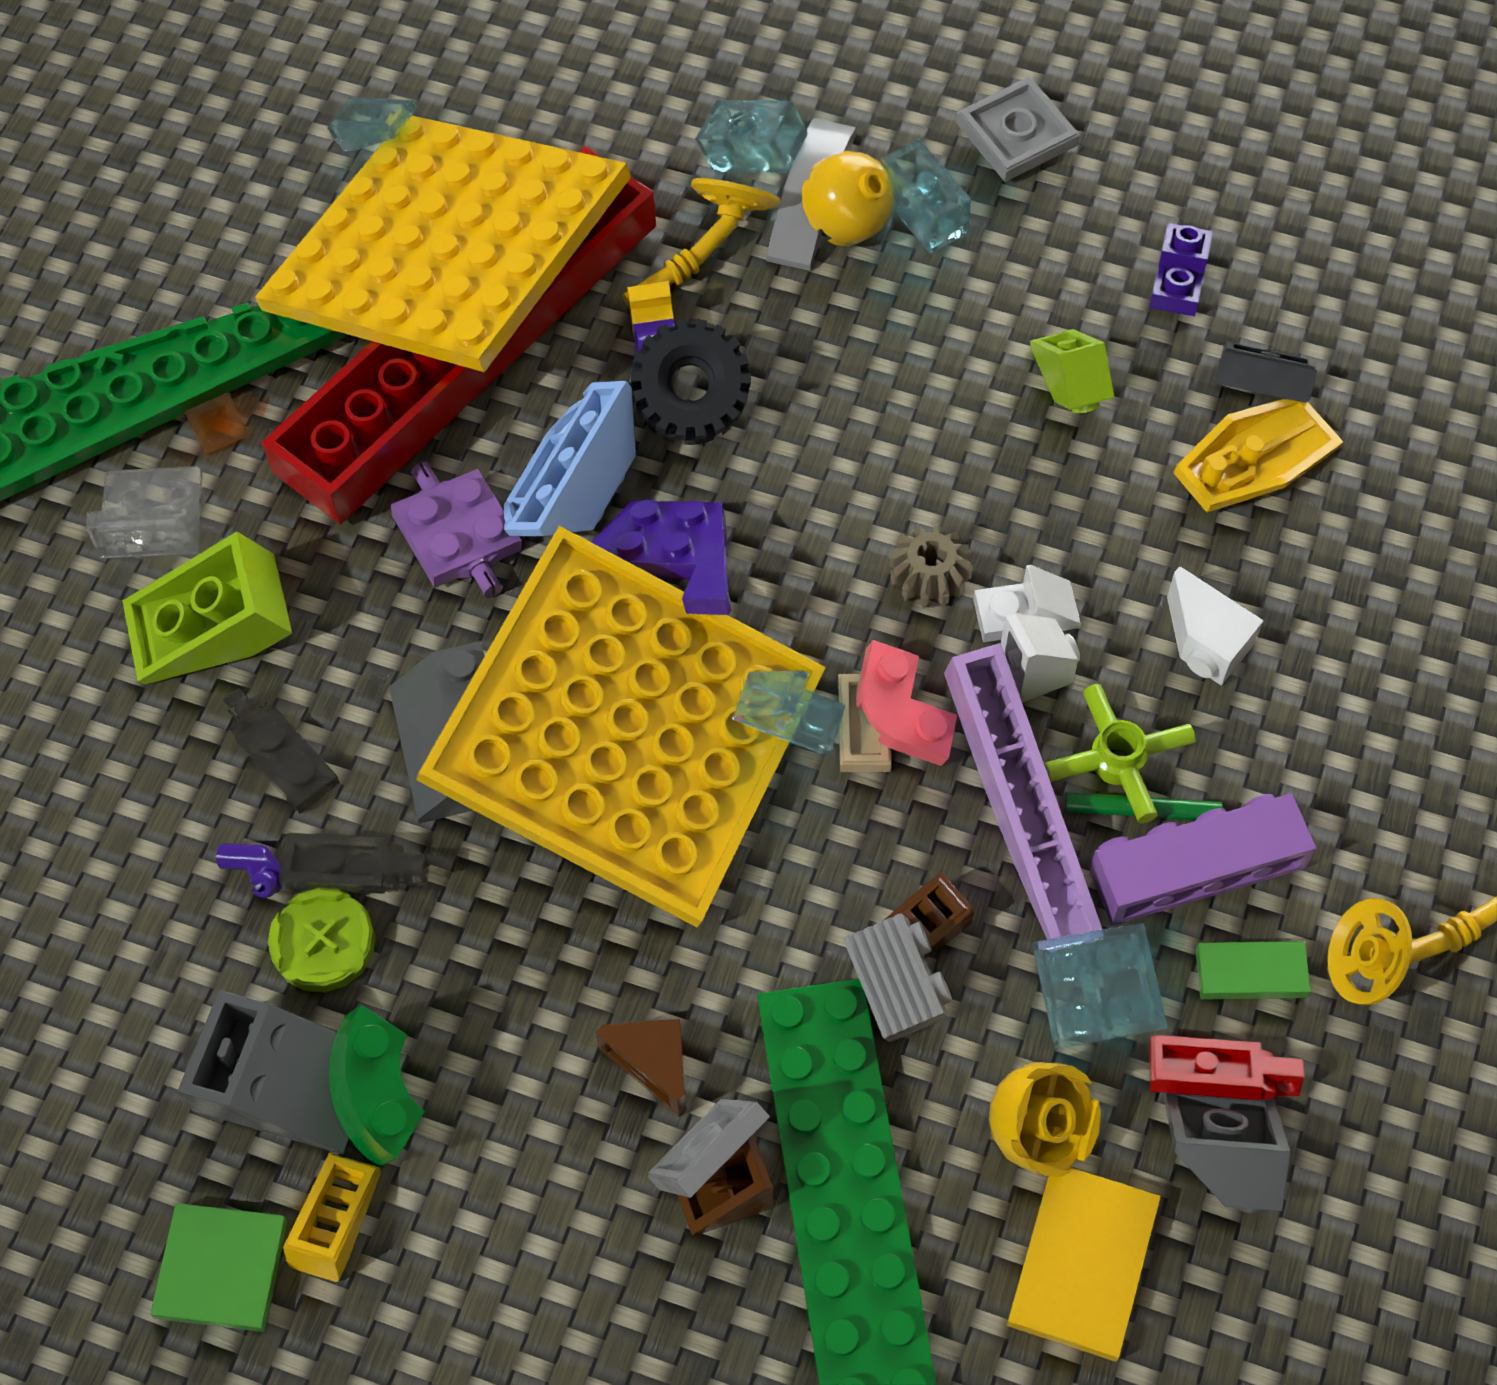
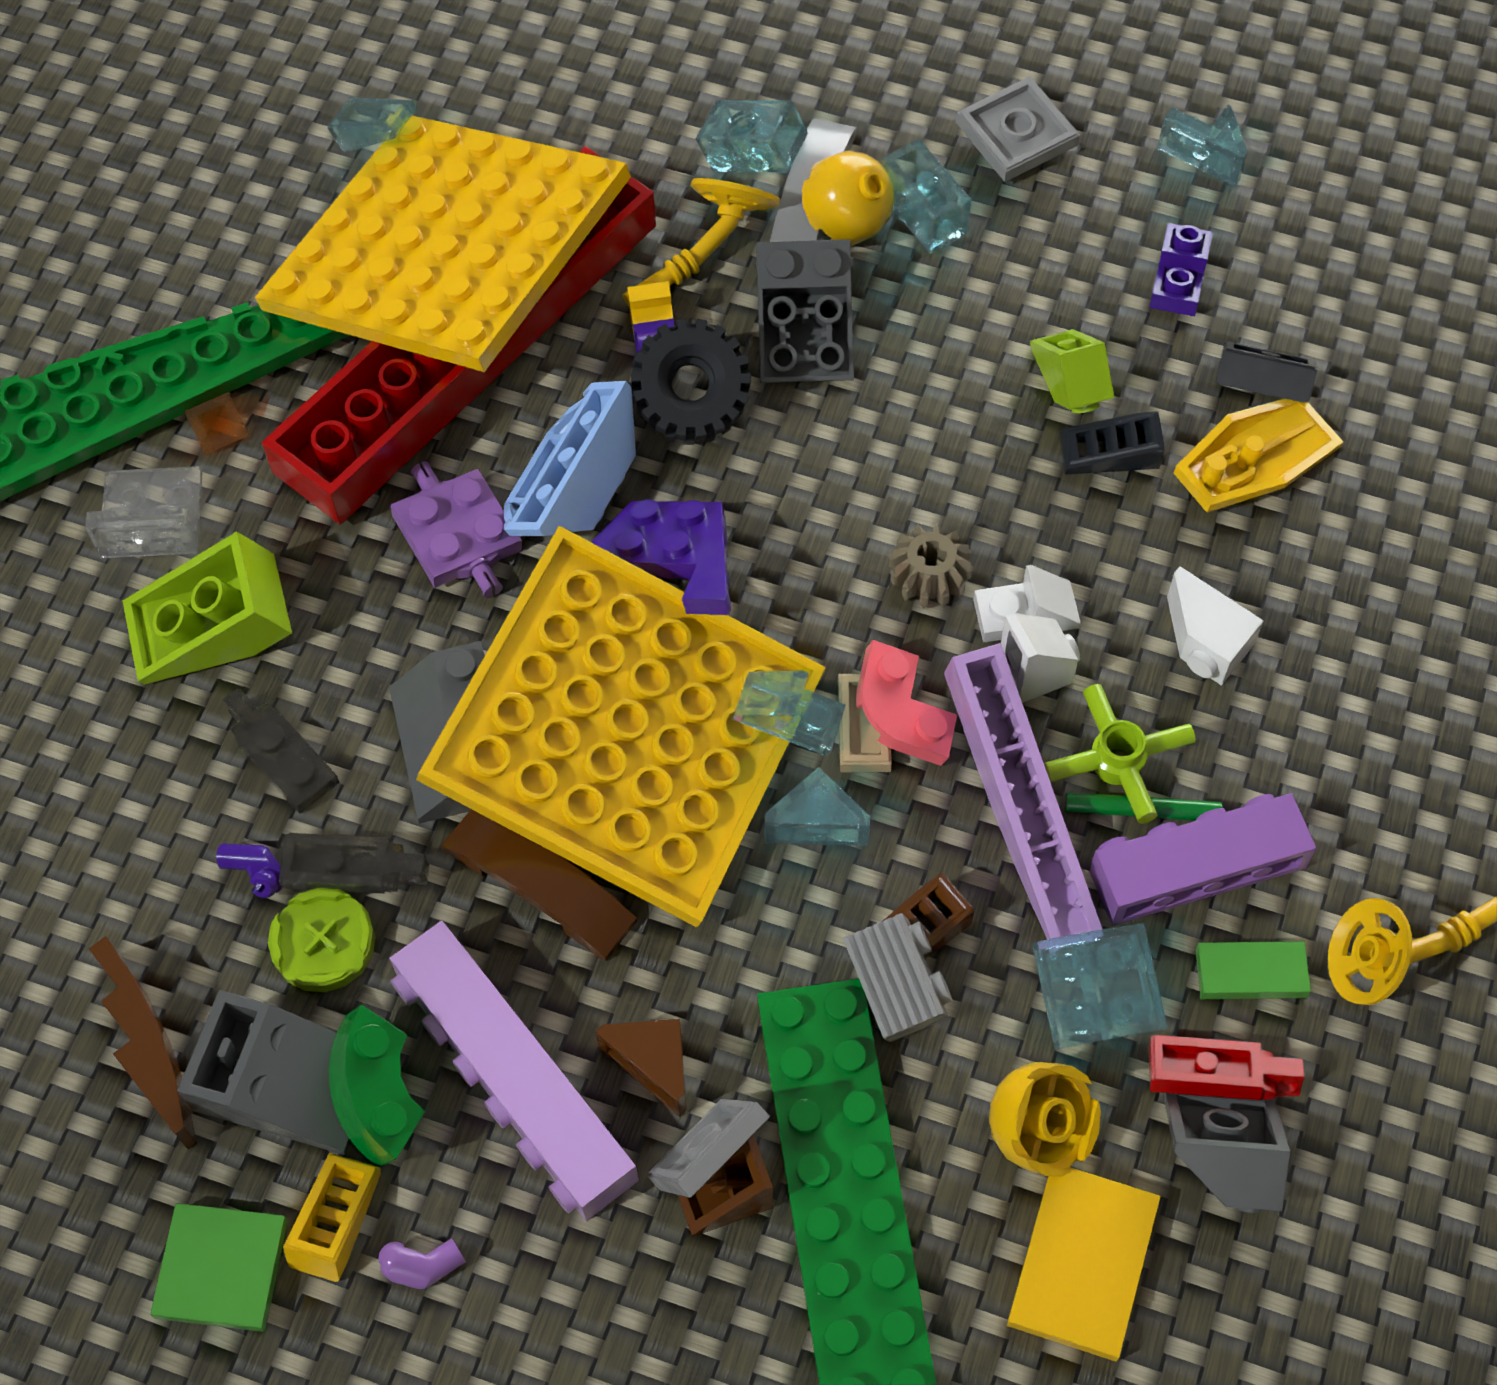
none -> reddish brown slope [89,936,197,1149]
none -> medium lavender arm [378,1238,466,1289]
none -> lavender brick [389,920,639,1221]
none -> reddish brown slope [441,809,637,961]
none -> dark grey slope [756,239,854,383]
none -> clear light blue slope [765,767,870,846]
none -> black slope [1059,411,1164,475]
none -> clear light blue slope [1157,104,1248,186]

